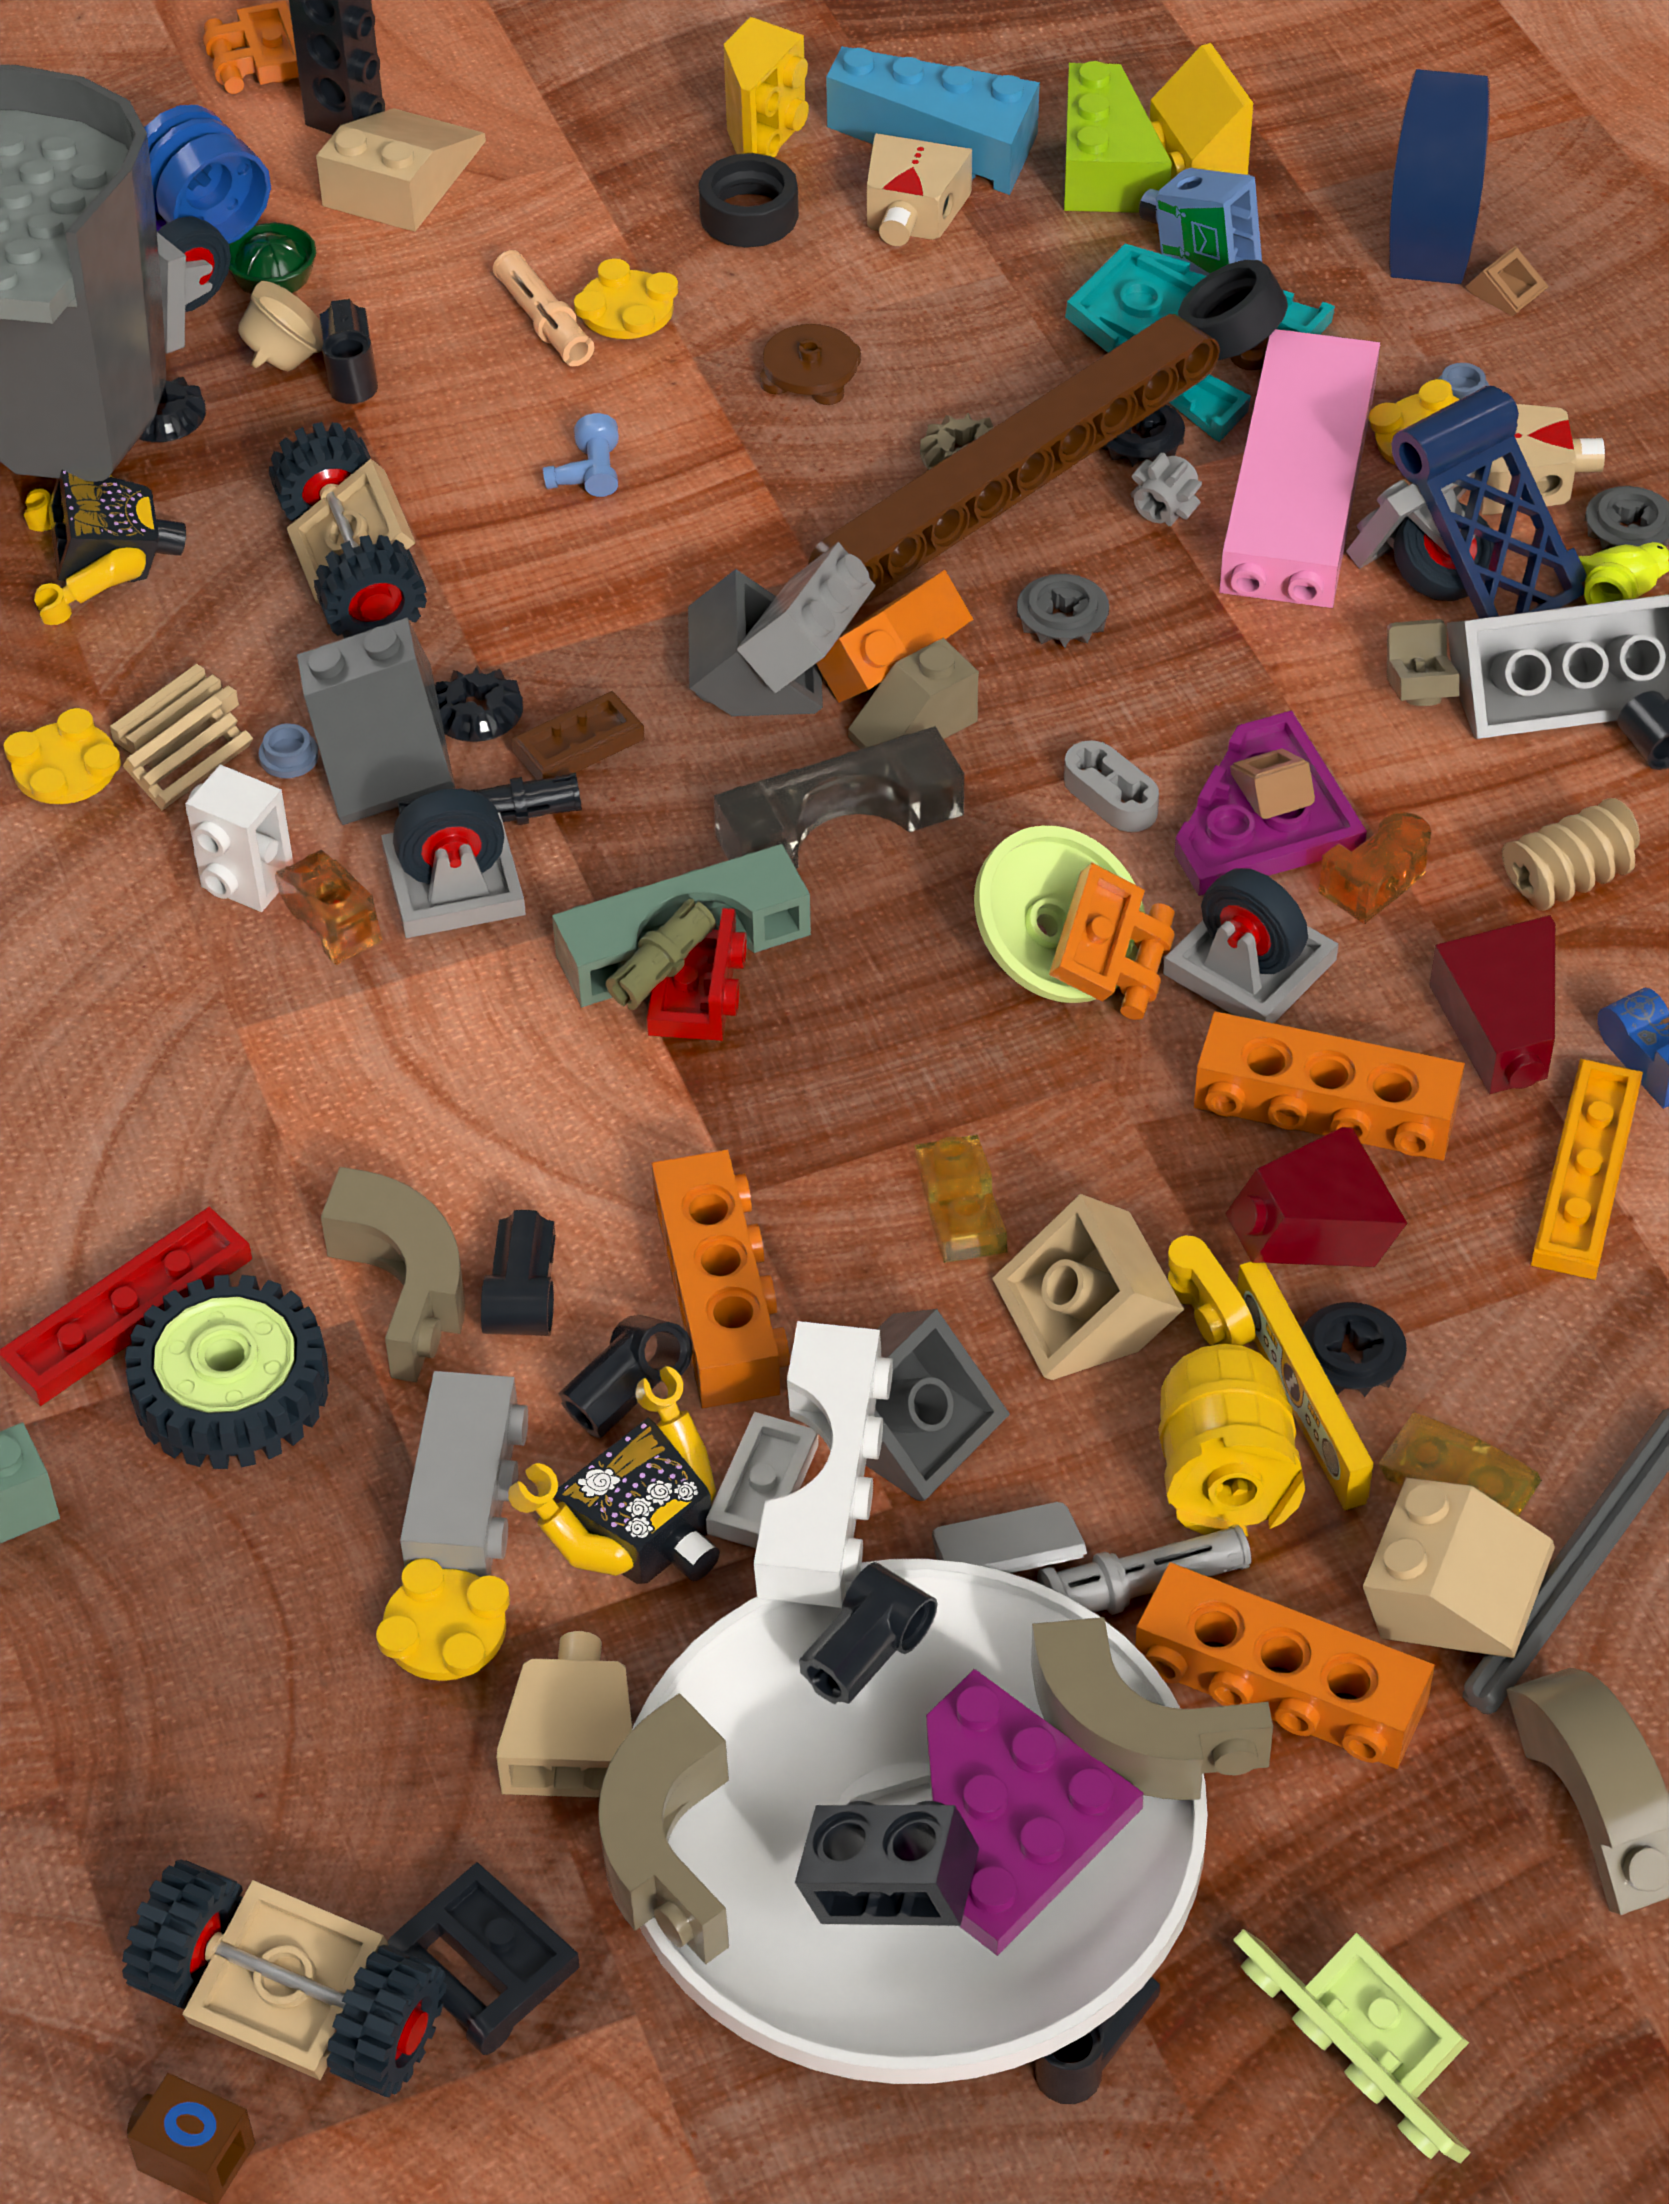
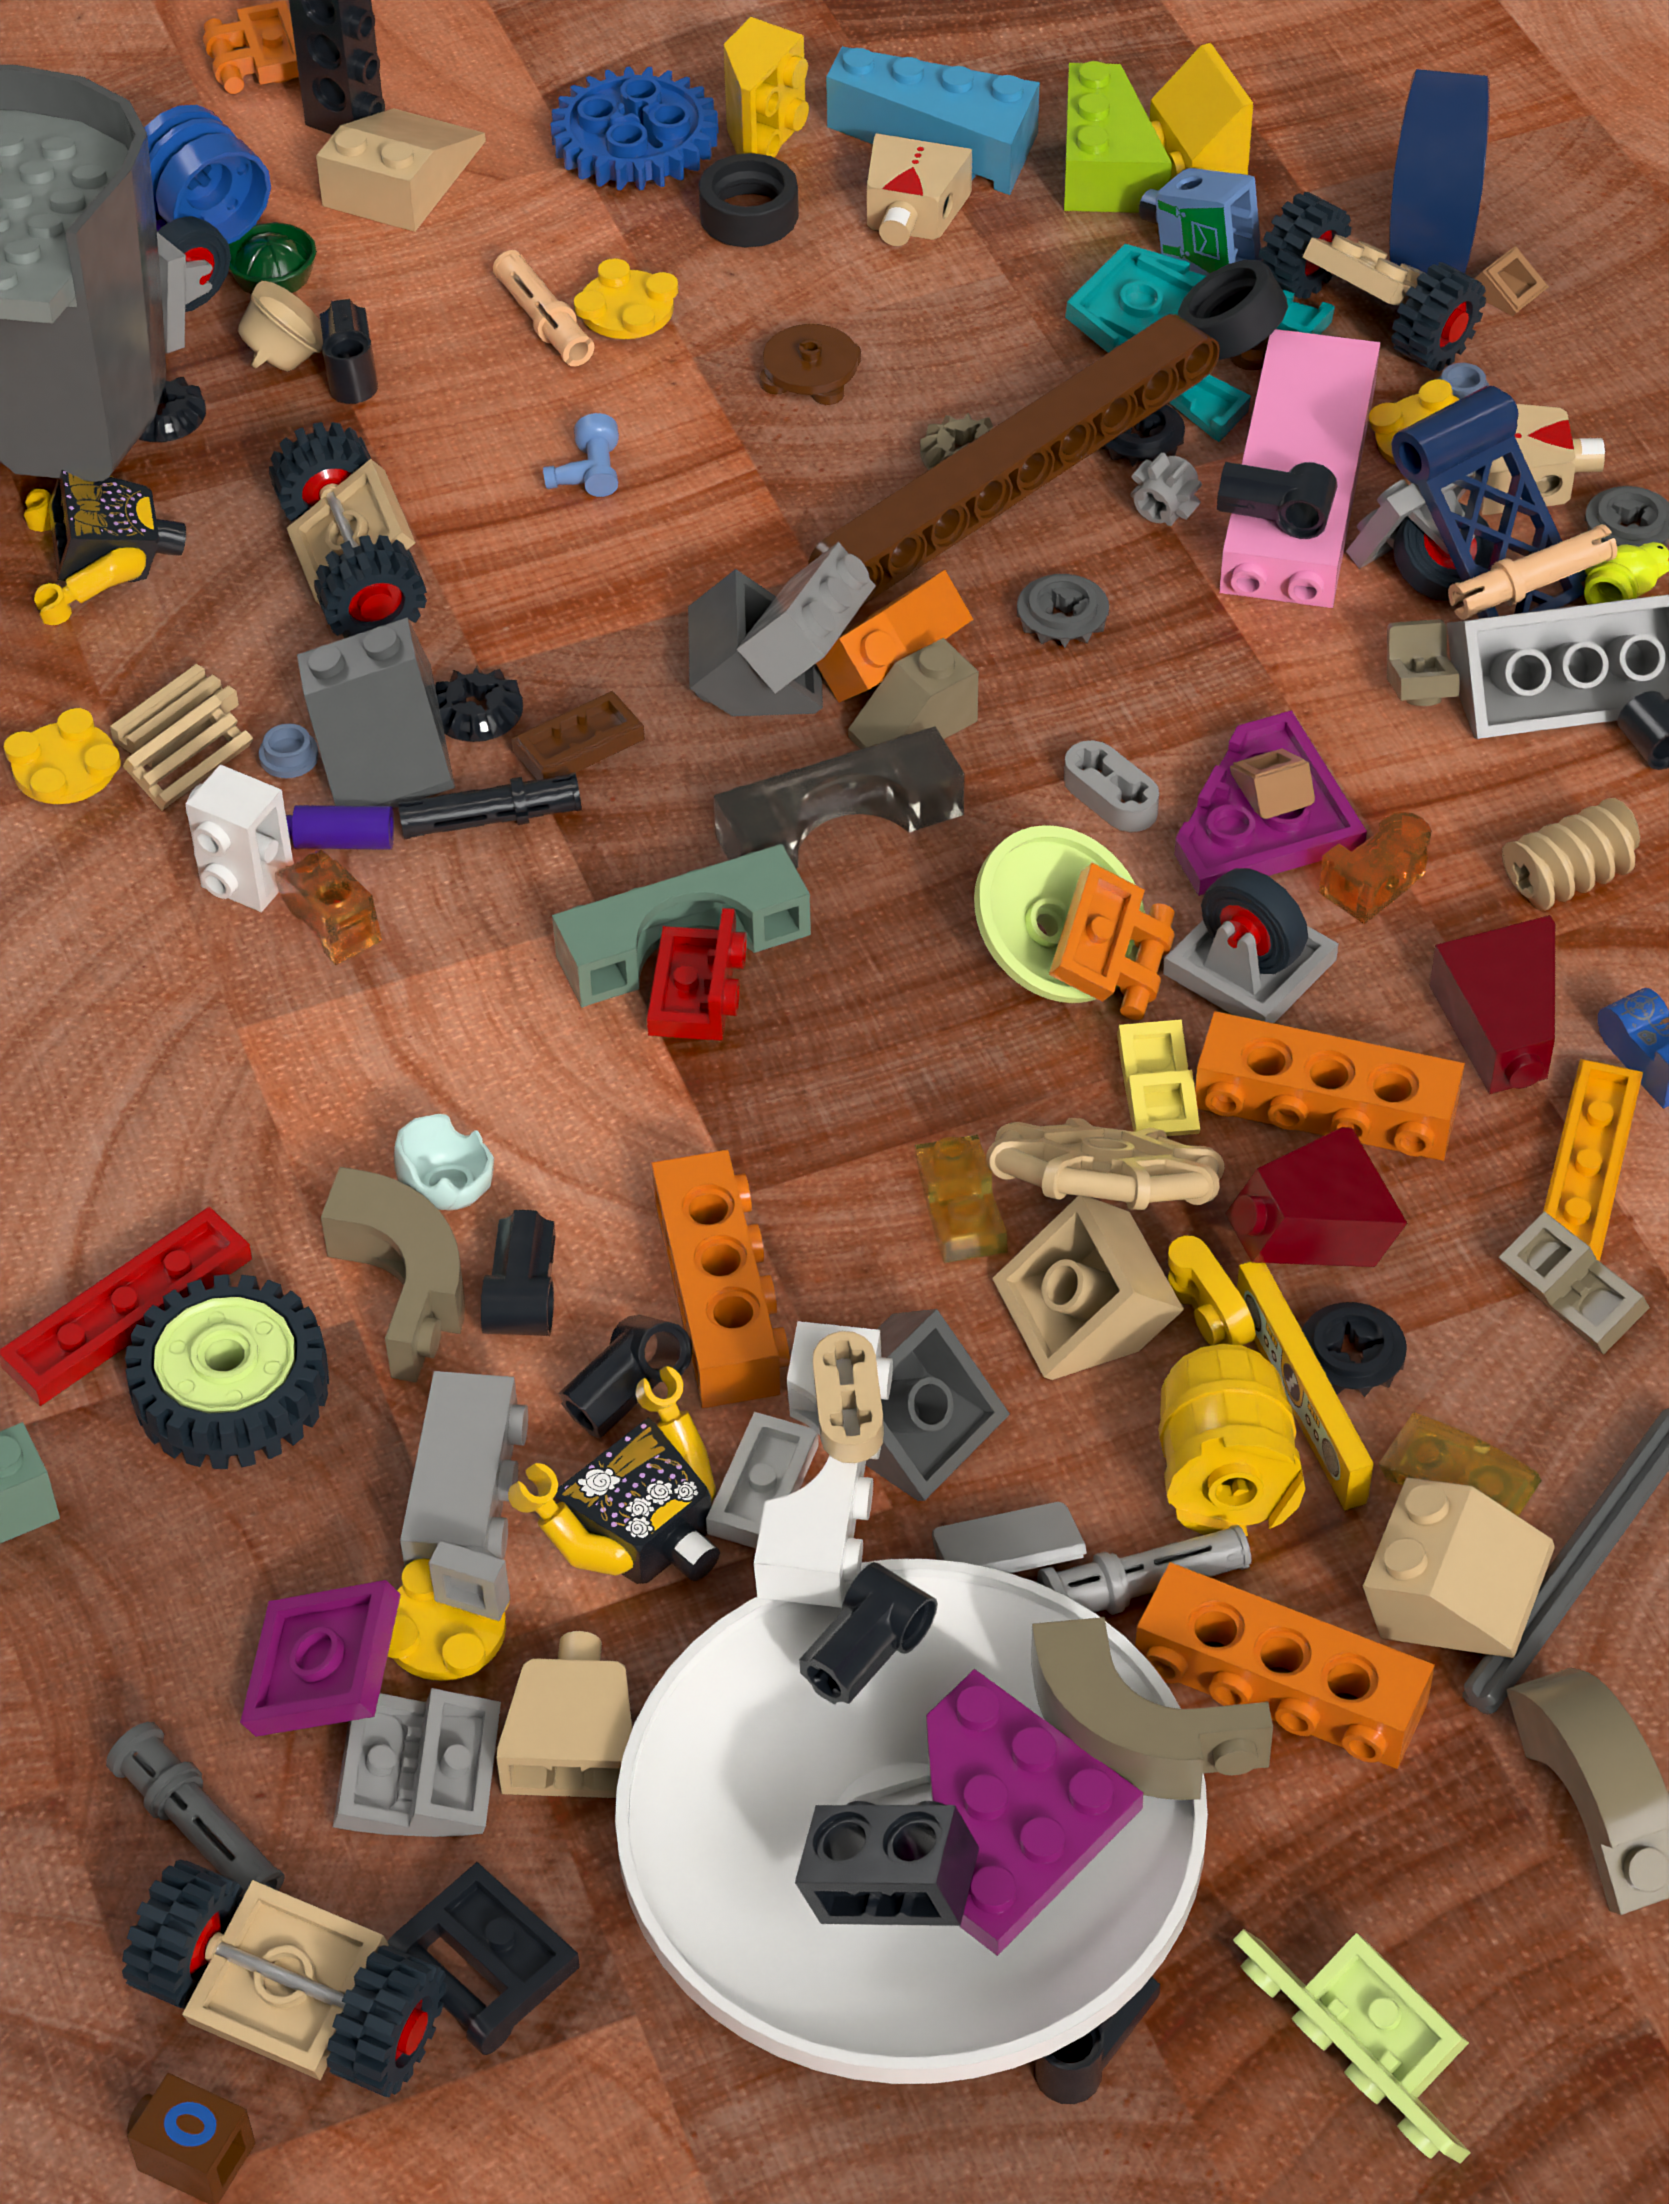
plate [381,788,526,938] -> none
dark tan arch [599,1693,729,1965] -> none
olive pin [606,899,716,1010] -> none
none -> dark grey pin [106,1722,285,1897]
none -> magenta plate [240,1580,401,1737]
none -> dark purple cylinder [286,805,394,850]
none -> light grey slope [333,1688,501,1837]
none -> light aqua hair [394,1114,494,1211]
none -> light grey plate [429,1540,510,1621]
none -> blue gear [550,67,719,190]
none -> tan beam [813,1331,884,1463]
none -> tan plate [986,1118,1224,1210]
none -> light yellow slope [1117,1019,1200,1136]
none -> black piece [1217,462,1338,539]
none -> black plate [1258,192,1486,371]
none -> light nougat pin [1448,524,1617,620]
none -> dark tan slope [1498,1211,1650,1355]

